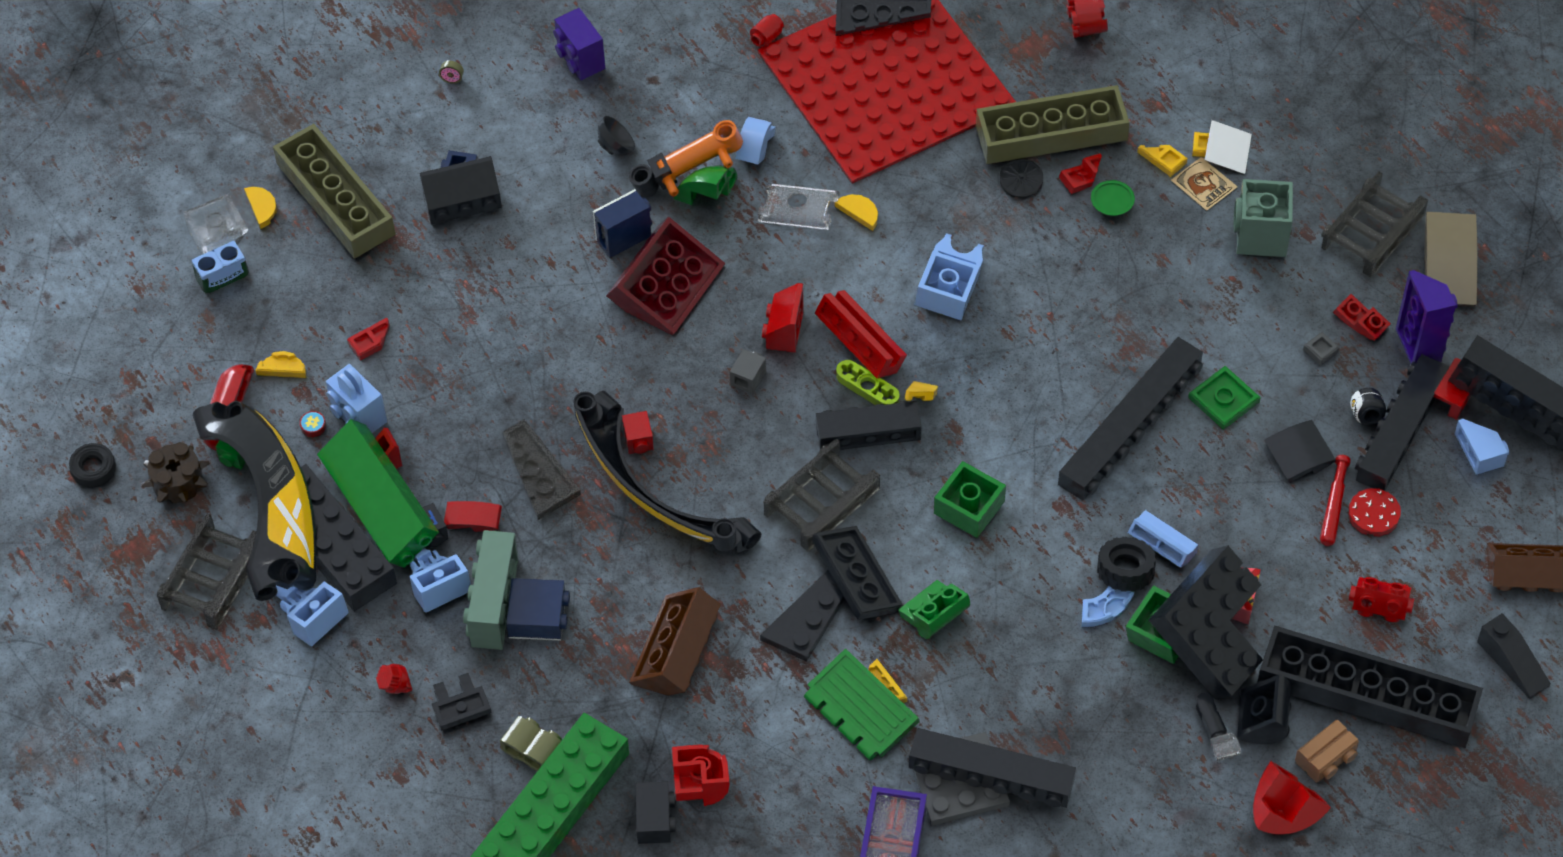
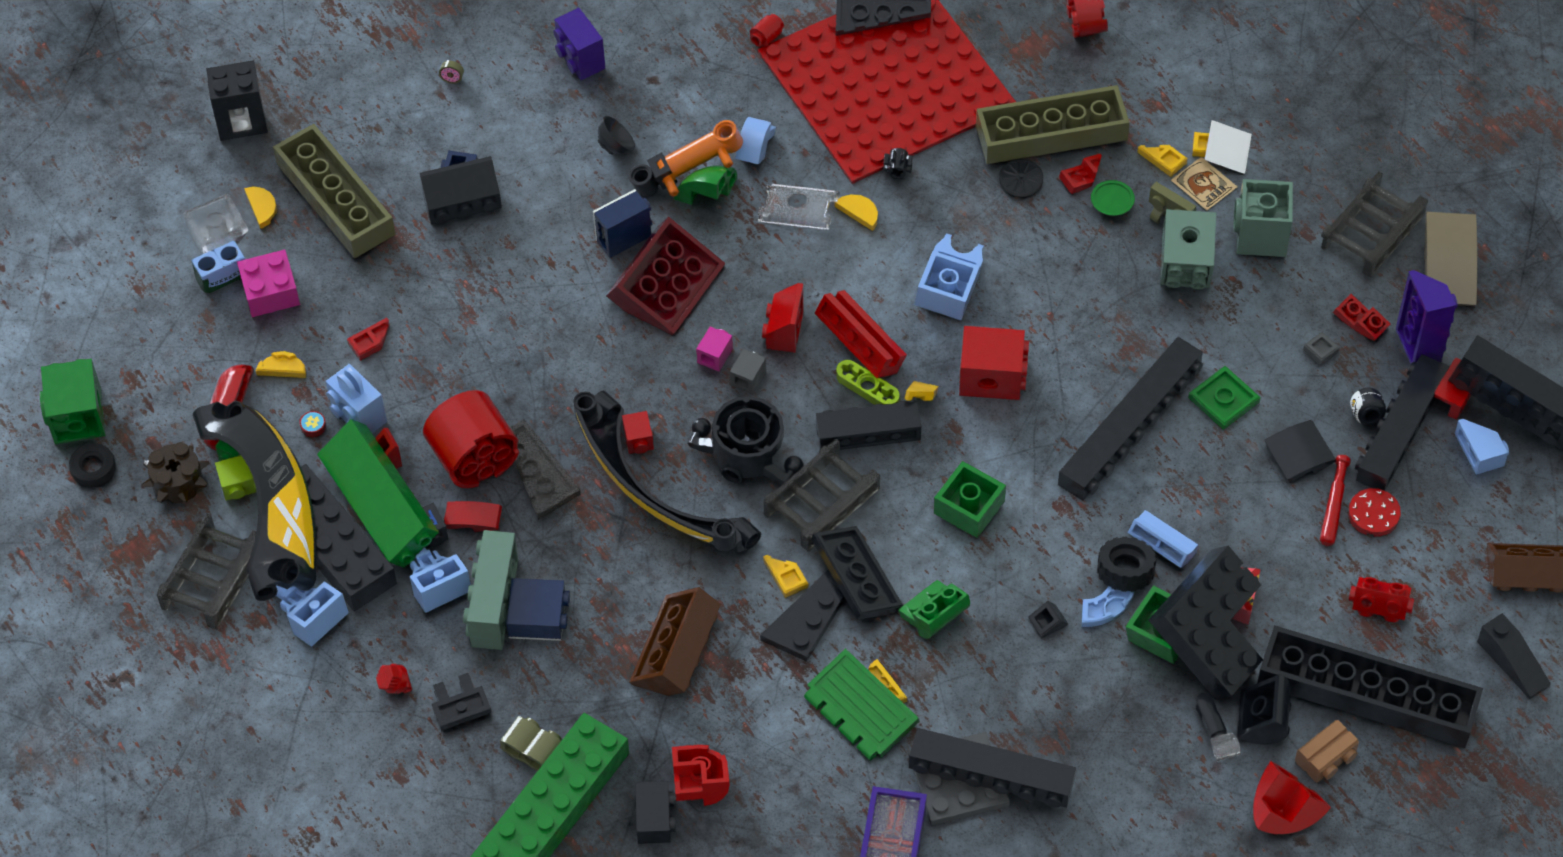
none -> green brick [40,358,106,444]
none -> black brick [206,60,268,141]
none -> lime brick [215,455,257,501]
none -> dark pink brick [237,250,300,317]
none -> red brick [423,390,519,488]
none -> black piece [688,396,804,486]
none -> dark pink brick [696,327,733,372]
none -> yellow tile [763,555,808,598]
none -> black gear [883,148,913,178]
none -> red brick [959,326,1029,400]
none -> black slope [1028,601,1068,637]
none -> olive plate [1149,181,1197,224]
none -> sand green brick [1160,209,1216,290]

